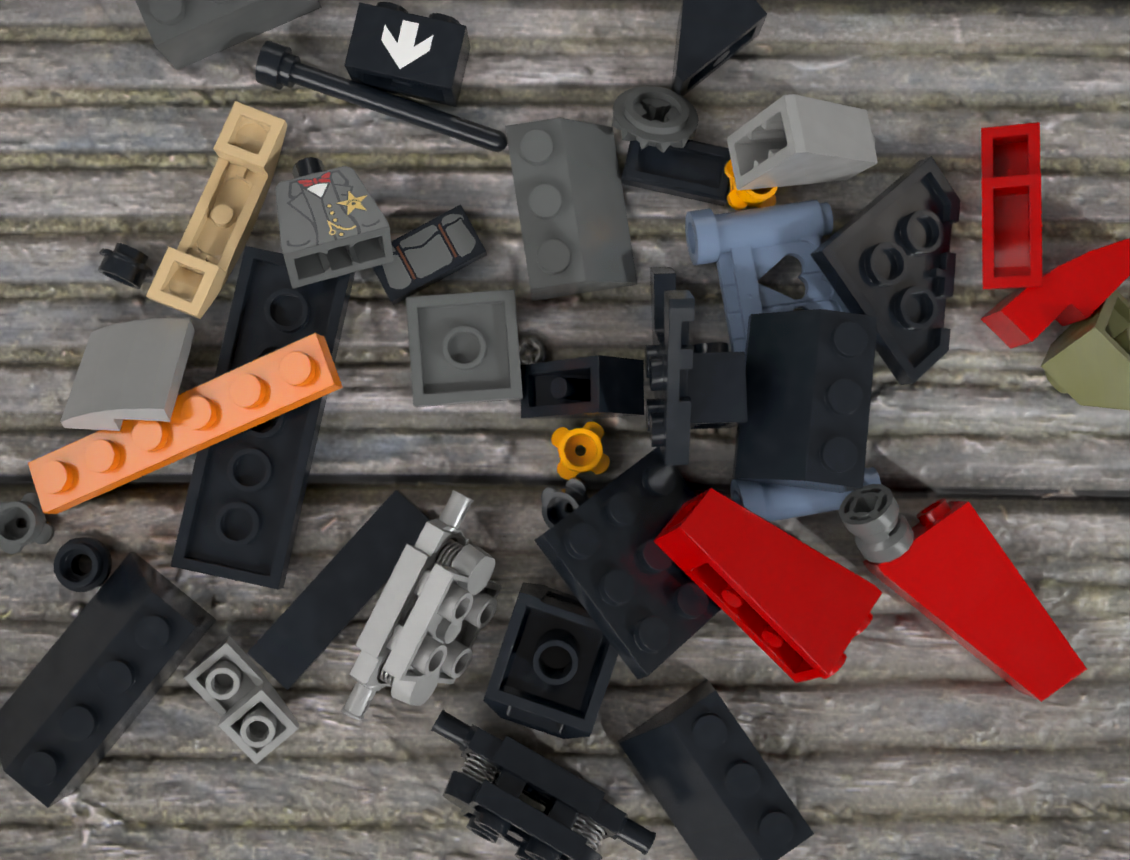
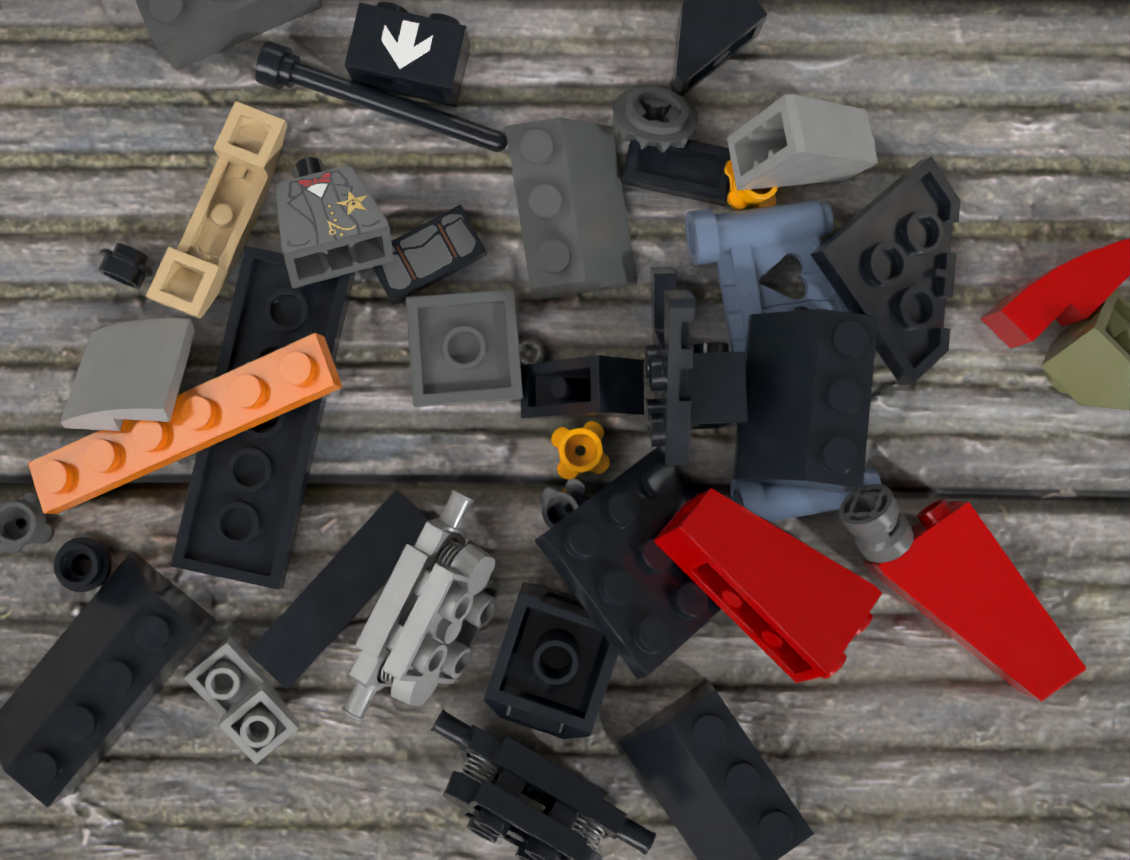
red slope [981,122,1043,290] -> none

